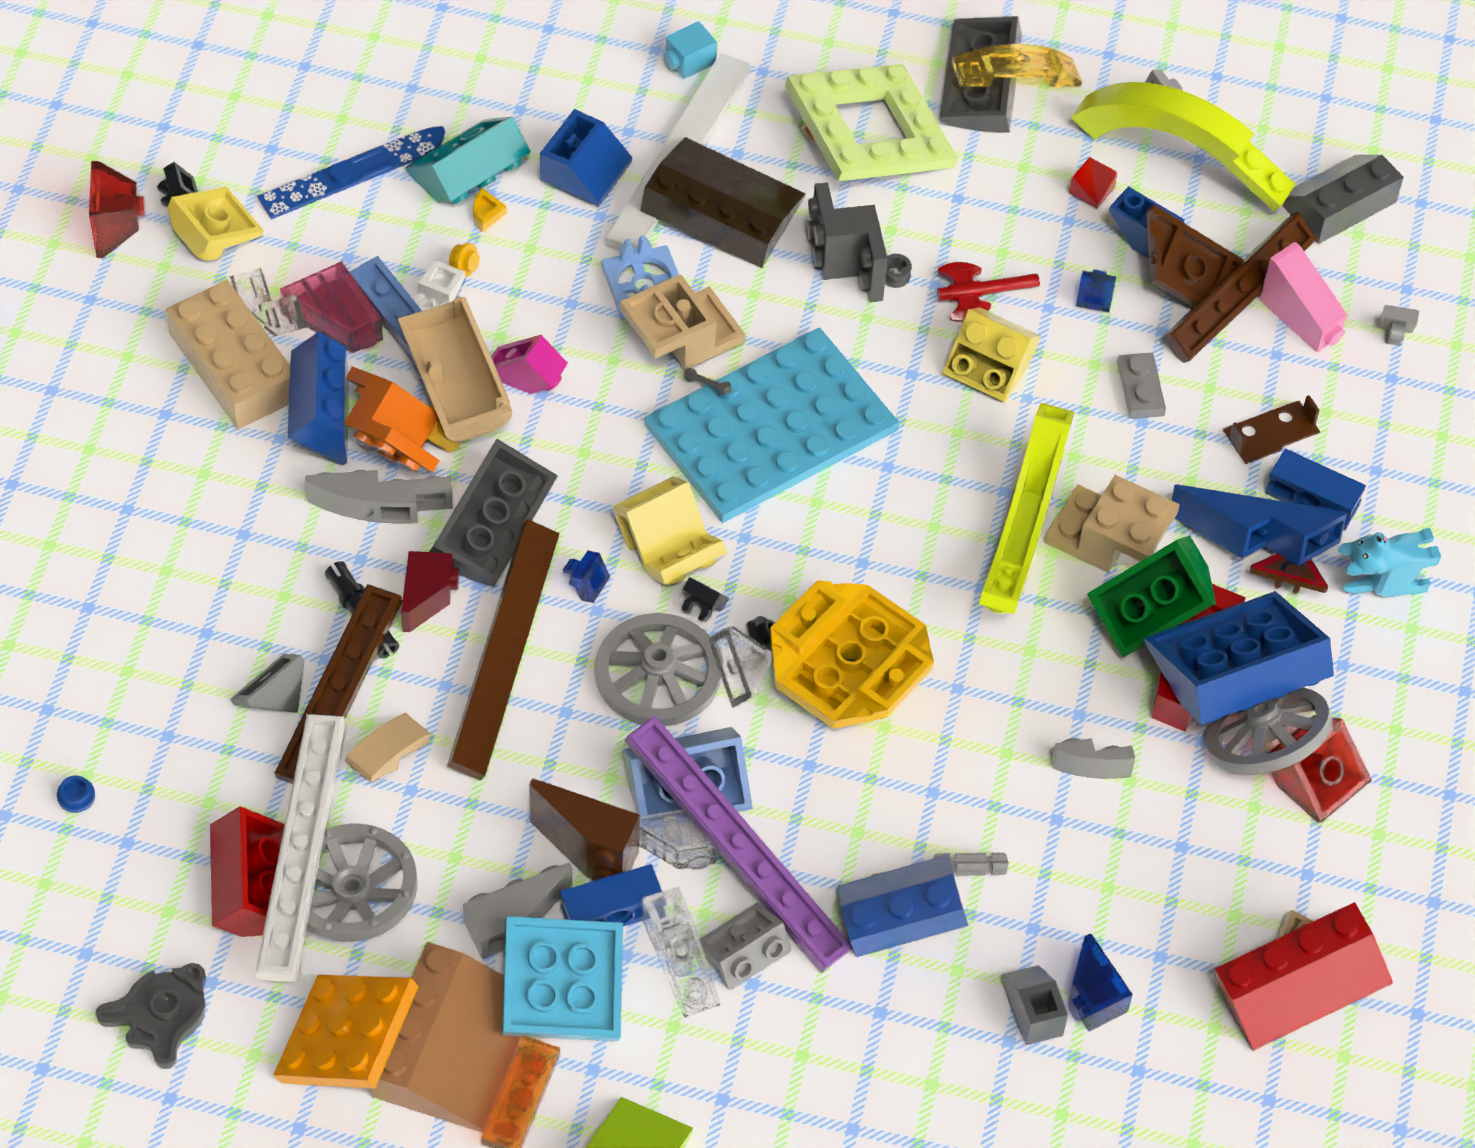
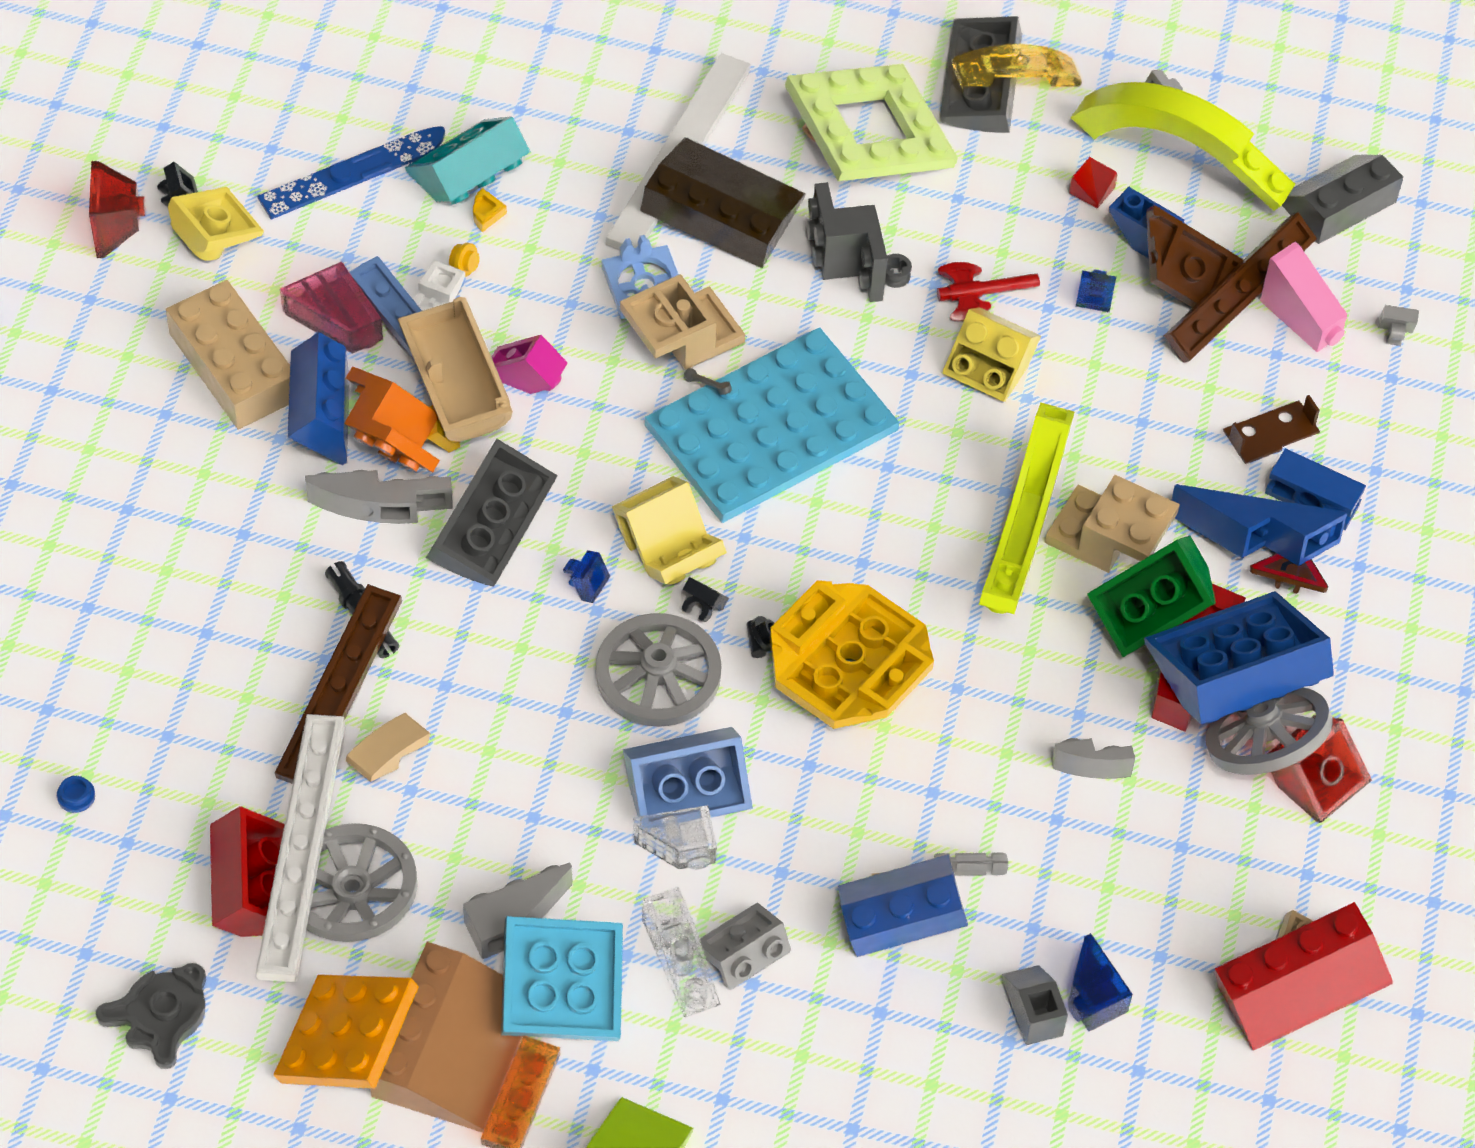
clear tile [229,267,306,336] -> none
slope [230,653,305,713] -> none
dark red slope [401,551,460,633] -> none
reddish brown tile [447,519,560,781] -> none
reddish brown slope [529,778,640,881] -> none
blue slope [540,109,633,206] -> none
blue piece [560,864,664,927] -> none
medium lavender tile [624,716,853,973] -> none
medium azure brick [664,21,717,80] -> none
clear slope [708,626,772,708] -> none
light grey plate [1117,352,1166,419] -> none
medium azure animal [1337,528,1441,597] -> none

